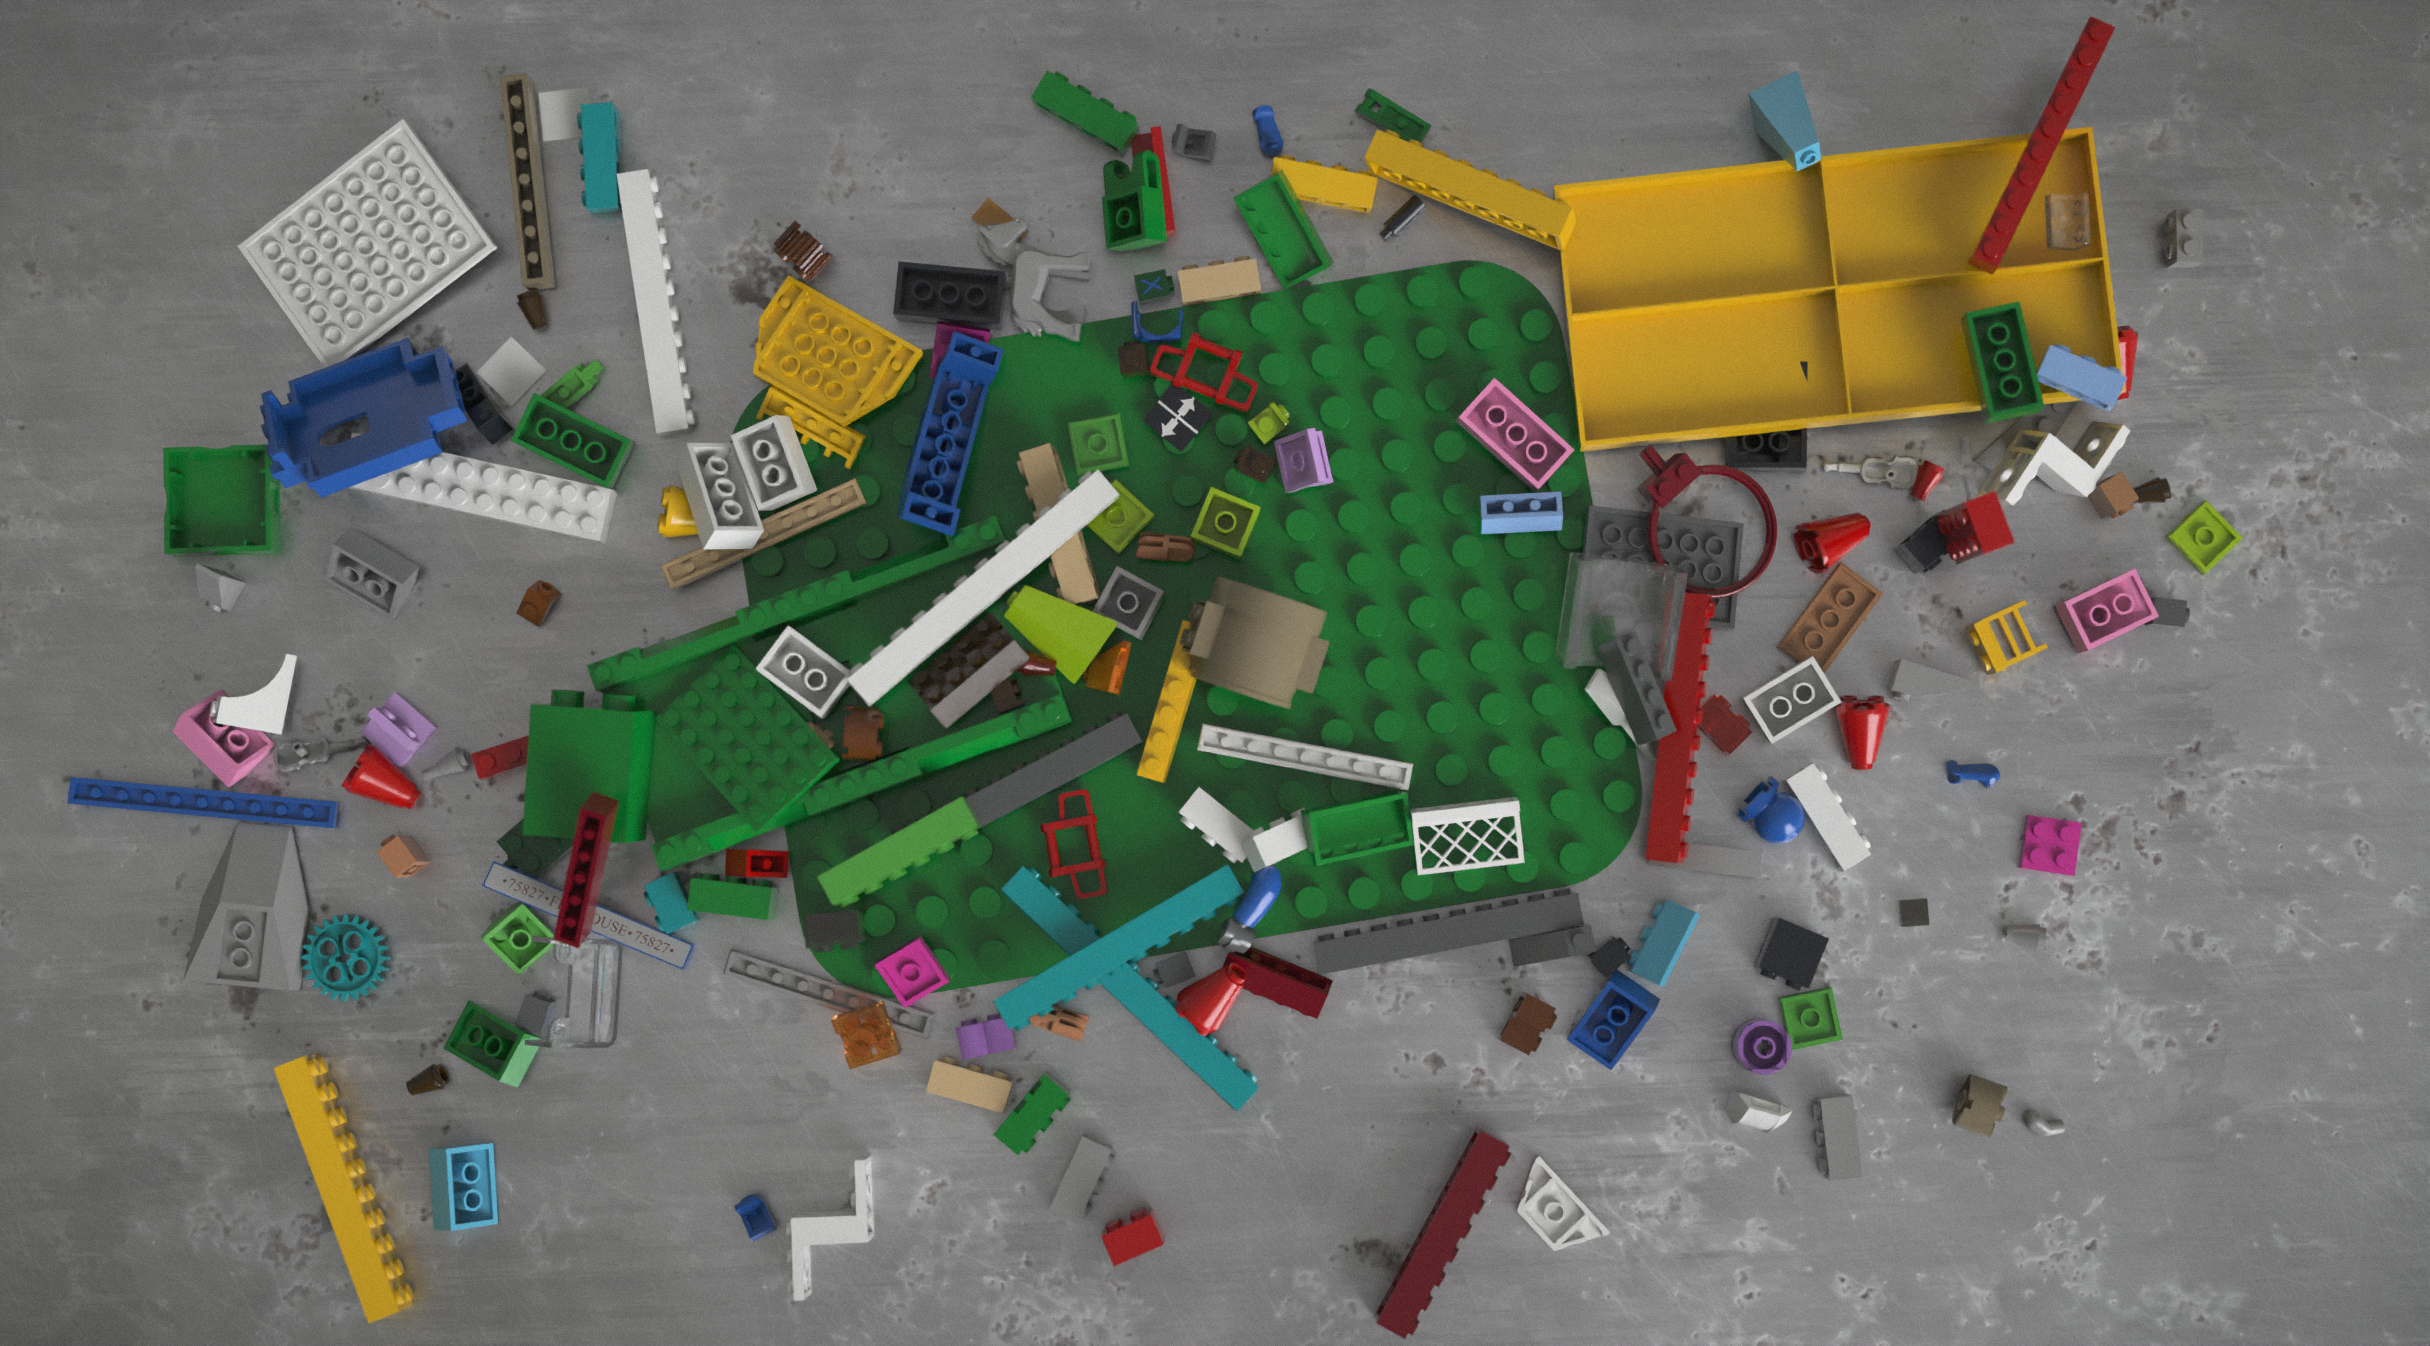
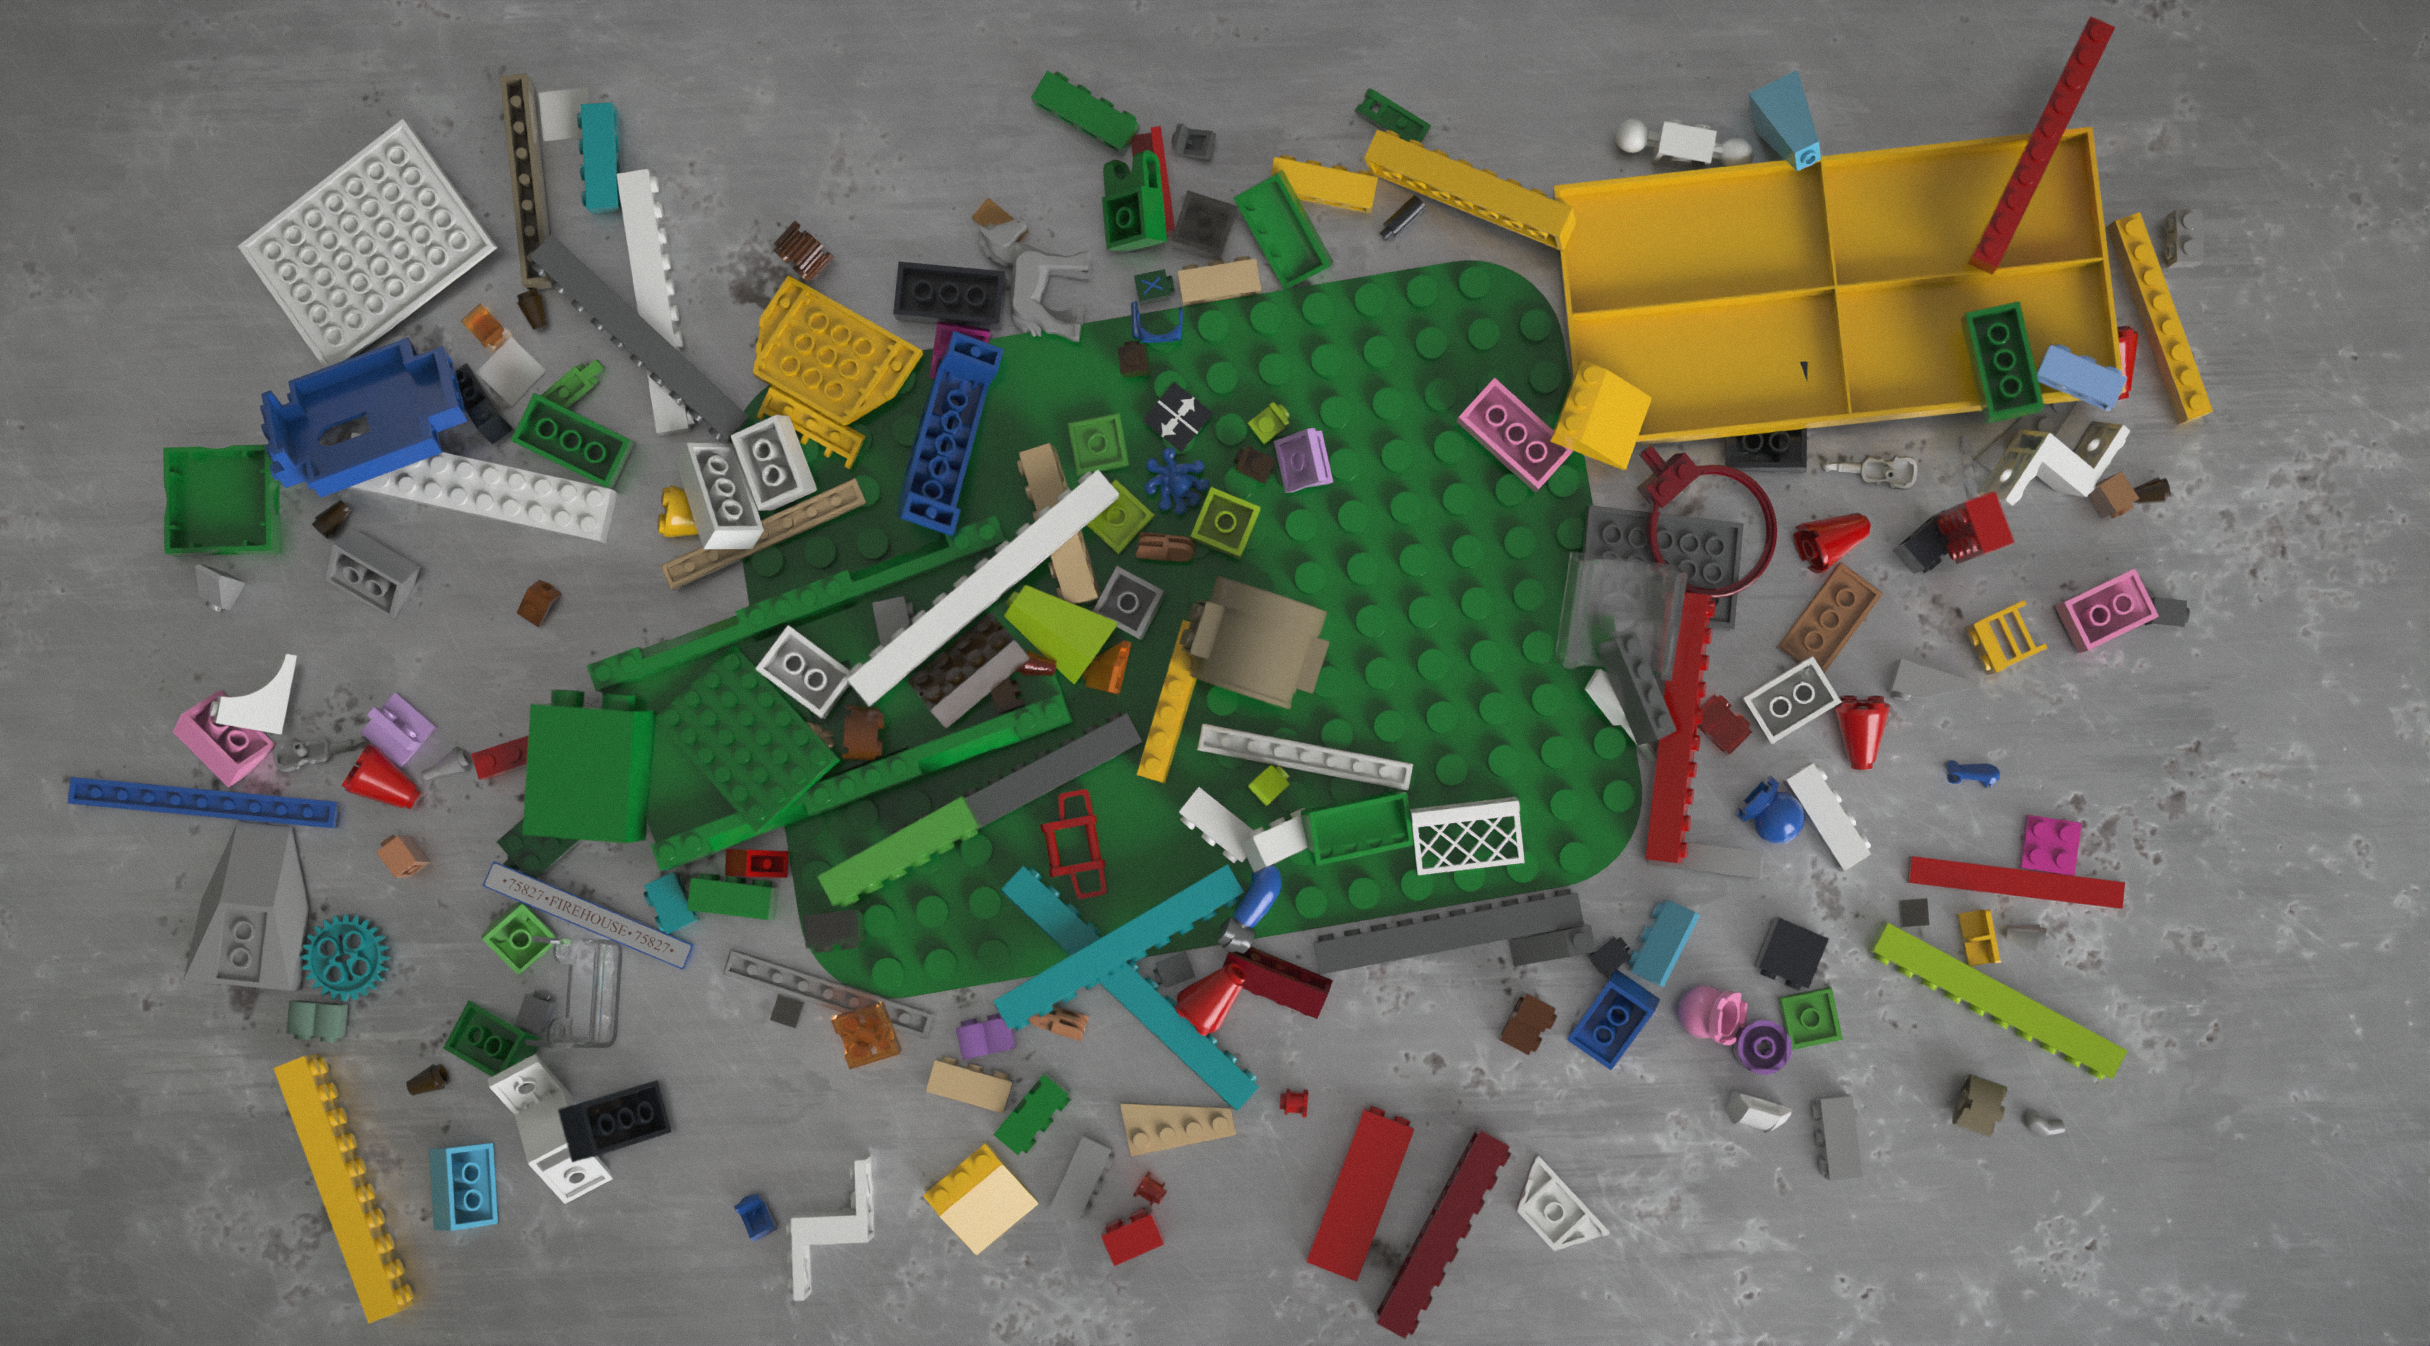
dark red brick [553,791,619,948] -> none
dark pink plate [874,935,950,1008] -> none
red bar [1150,332,1258,412] -> none
blue piece [1252,105,1284,156] -> none
light blue brick [1480,492,1563,534] -> none
red cone [1910,460,1944,501] -> none
clear bracket [2045,192,2091,251] -> none
lime tile [2166,500,2243,575] -> none
none -> sand green brick [286,1000,348,1042]
none -> dark brown cone [311,500,352,539]
none -> clear orange bracket [461,303,505,348]
none -> white bracket [487,1054,613,1204]
none -> dark grey brick [529,234,750,443]
none -> black brick [558,1080,671,1163]
none -> clear smoke tile [770,994,805,1028]
none -> light grey slope [872,596,915,648]
none -> slope [923,1141,1039,1255]
none -> tan wing [1120,1103,1236,1157]
none -> clear red brick [1133,1171,1167,1206]
none -> blue animal [1144,447,1210,515]
none -> clear smoke brick [1171,190,1238,260]
none -> lime slope [1248,765,1290,807]
none -> red brick [1279,1088,1308,1118]
none -> red brick [1306,1106,1415,1282]
none -> yellow slope [1550,360,1652,471]
none -> white brick [1615,118,1754,171]
none -> bright pink tile [1678,985,1748,1045]
none -> lime brick [1868,922,2128,1081]
none -> red tile [1908,856,2125,909]
none -> yellow panel [1957,909,2001,967]
none -> yellow brick [2106,212,2213,424]

